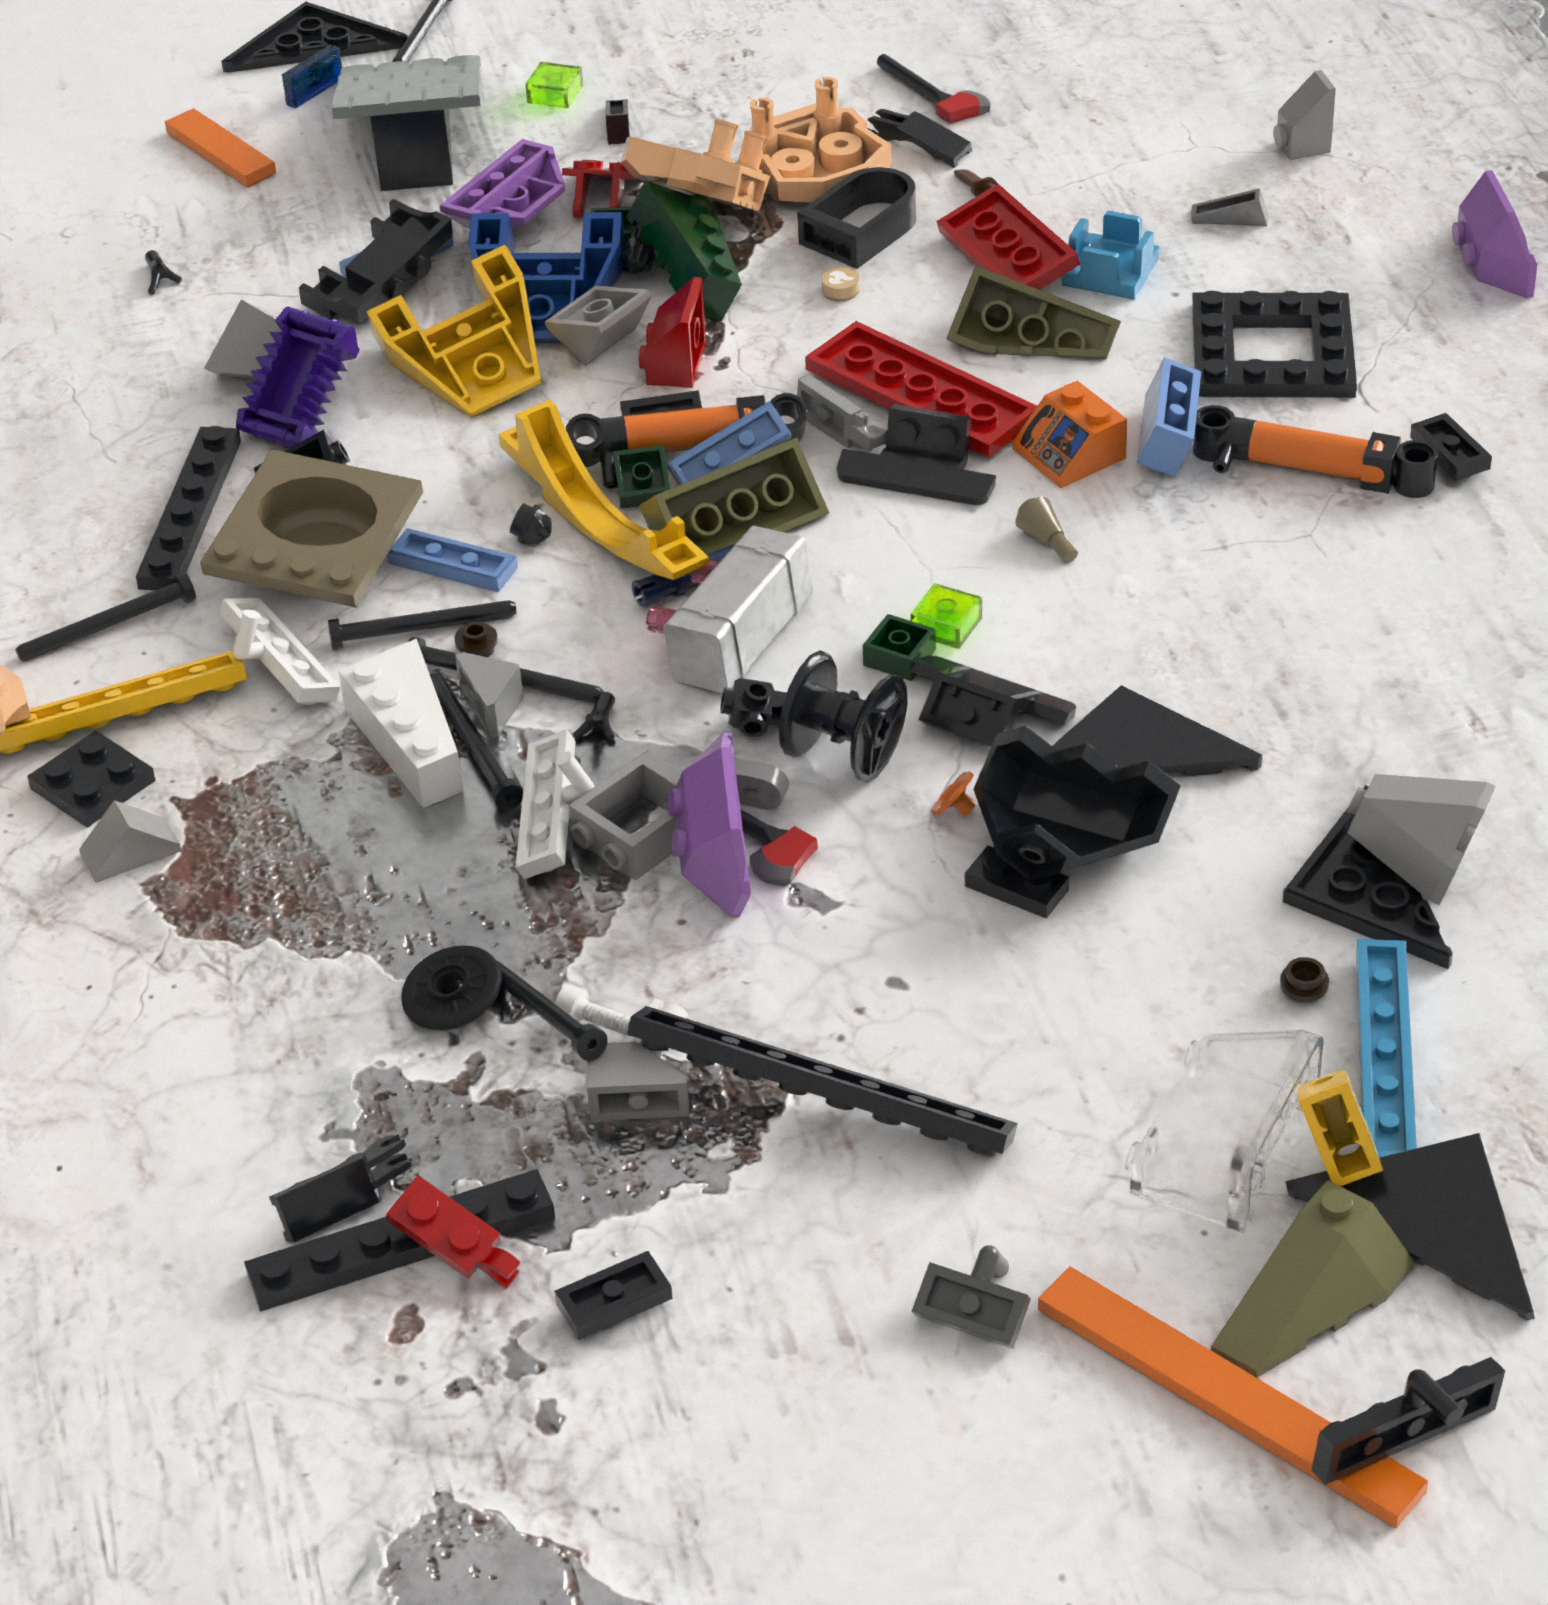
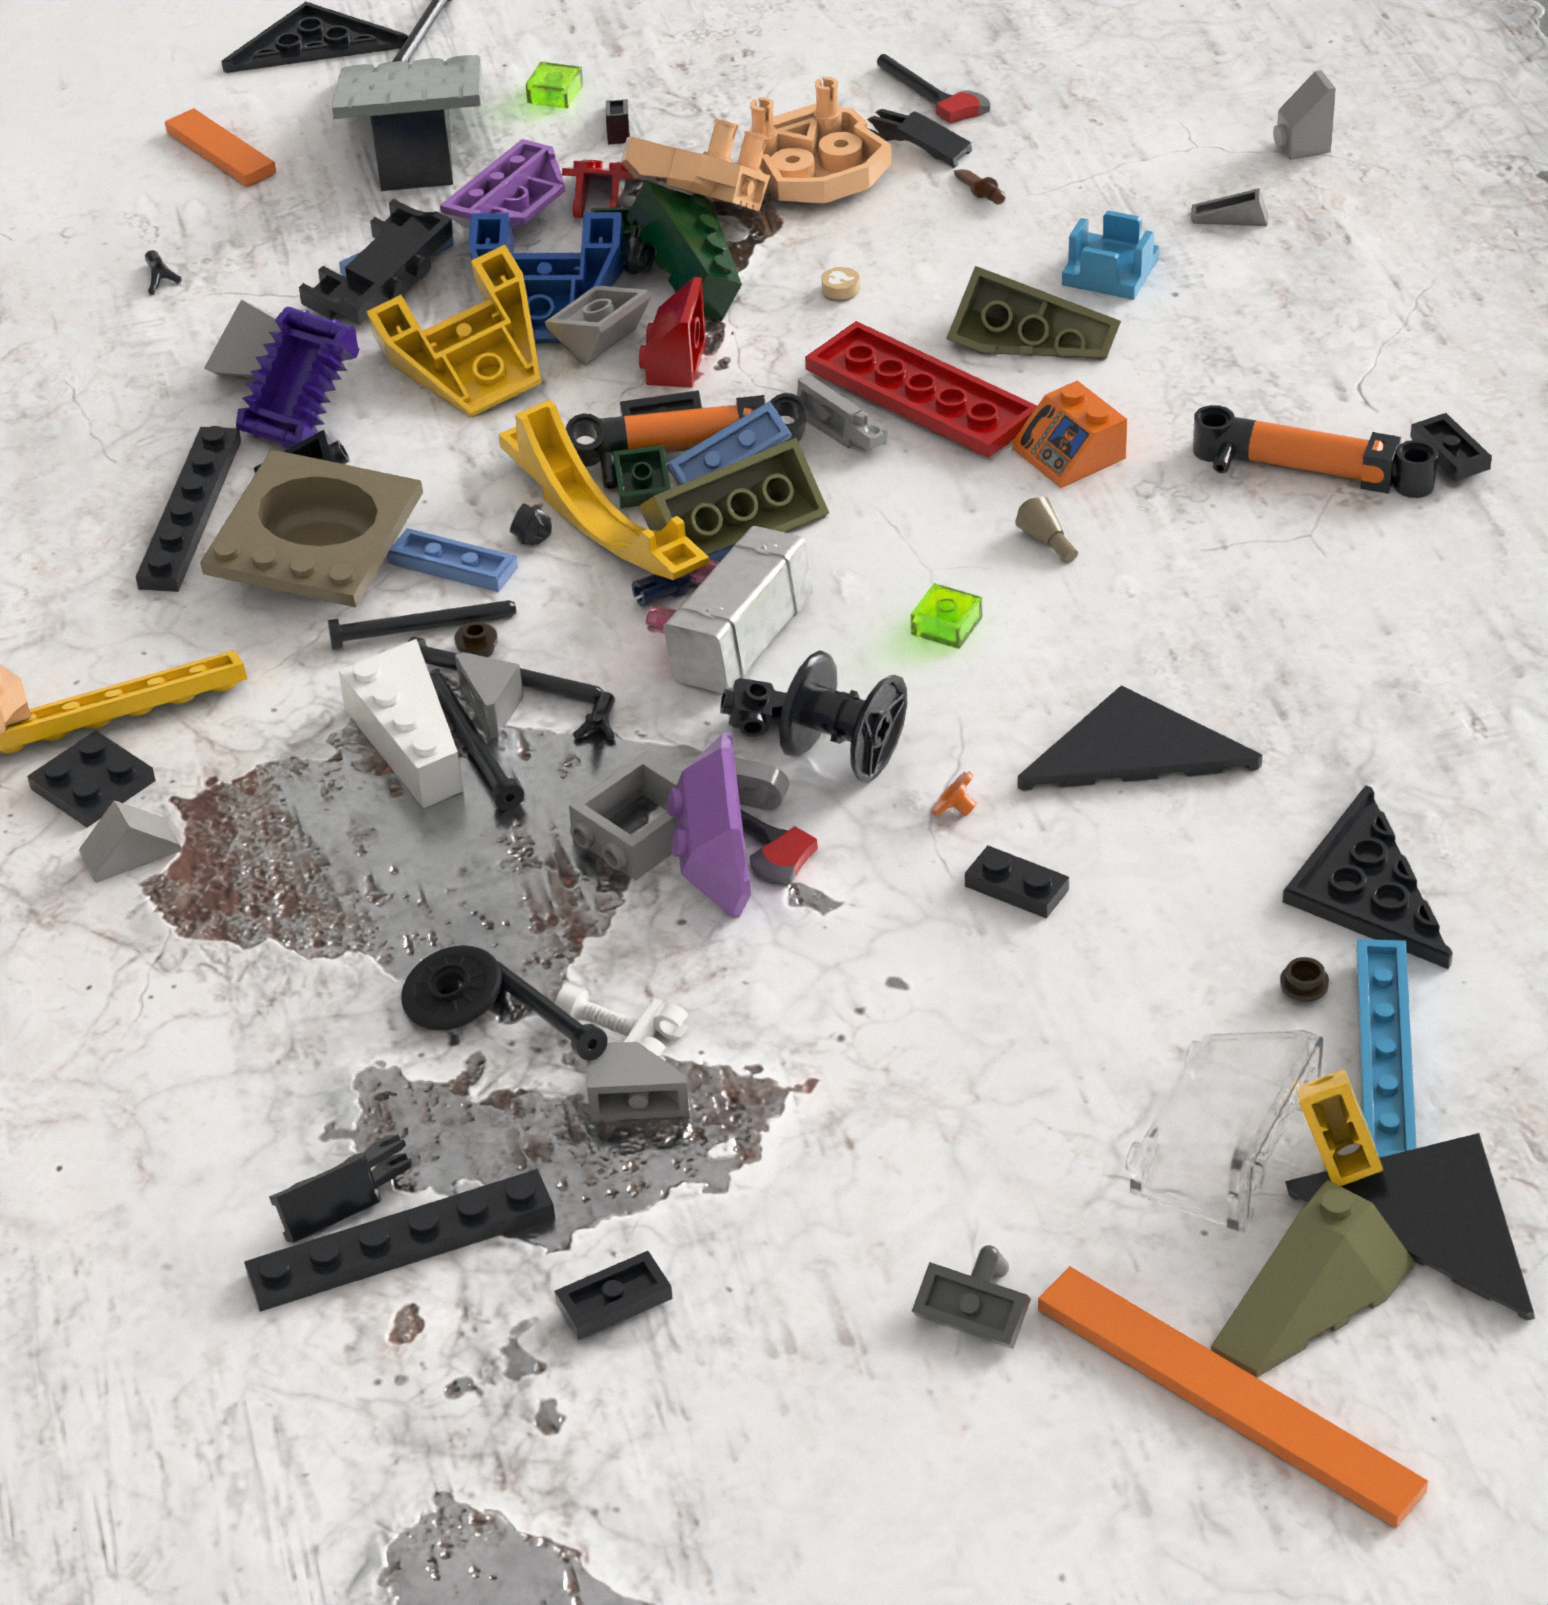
black bar [15,572,196,661] -> none
white plate [219,598,340,705] -> none
clear blue tile [281,44,342,109] -> none
red plate [386,1175,520,1288] -> none
white plate [515,729,595,879] -> none
black plate [627,1006,1018,1156] -> none
black window [797,167,916,269] -> none
black plate [837,404,996,505] -> none
dark green piece [863,614,936,681] -> none
black plate [910,656,1076,747] -> none
red plate [936,184,1080,290] -> none
black panel [973,725,1181,880] -> none
medium blue brick [1137,357,1201,477] -> none
black plate [1192,290,1357,398] -> none
black plate [1311,1357,1506,1485] -> none
light grey slope [1347,774,1496,906] -> none
medium lavender wedge [1452,170,1538,298] -> none

